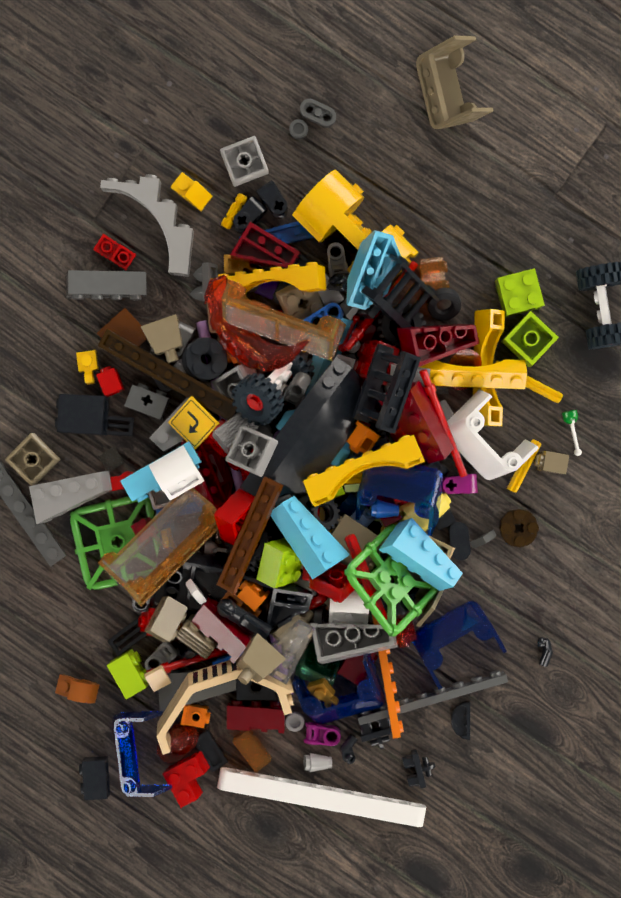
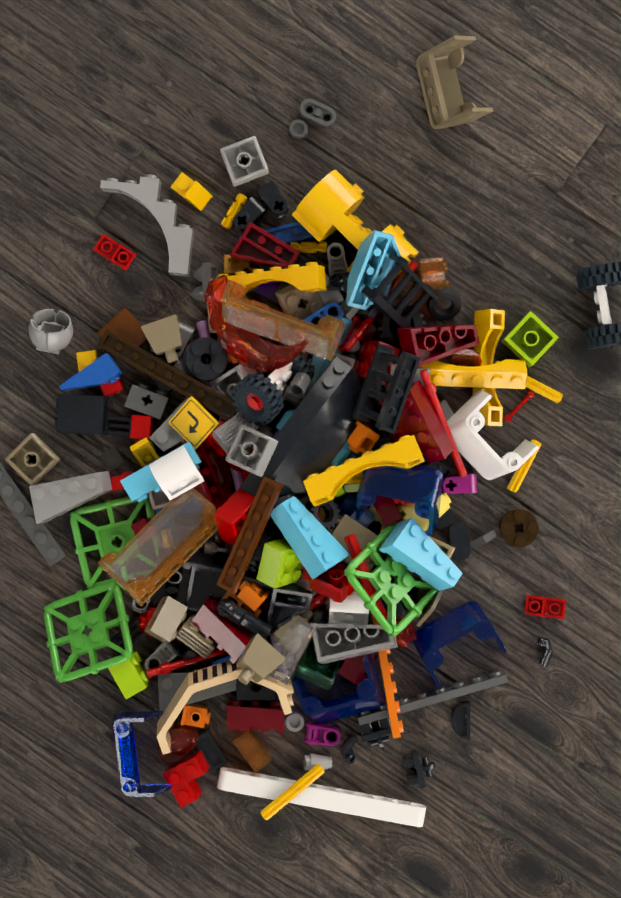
dark orange brick [55,674,100,704] -> none
dark grey wedge [66,270,147,301] -> none
black brick [79,756,110,800] -> none
tan tile [144,665,171,692] -> none
white tile [185,579,207,605] -> none
pearl gold plate [307,678,339,709] -> none
blue cone [371,500,399,519] -> none
lime brick [494,268,545,318] -> none
dark tan brick [535,451,569,474] -> none
hinge [562,410,582,456] -> none
none -> light grey piece [28,309,73,354]
none -> bright green plate [44,581,133,683]
none -> blue slope [59,353,123,391]
none -> red brick [130,415,153,442]
none -> yellow slope [130,437,161,467]
none -> yellow axle [261,764,325,820]
none -> yellow axle [290,242,328,253]
none -> red hinge [504,391,534,422]
none -> red slope [524,595,567,619]

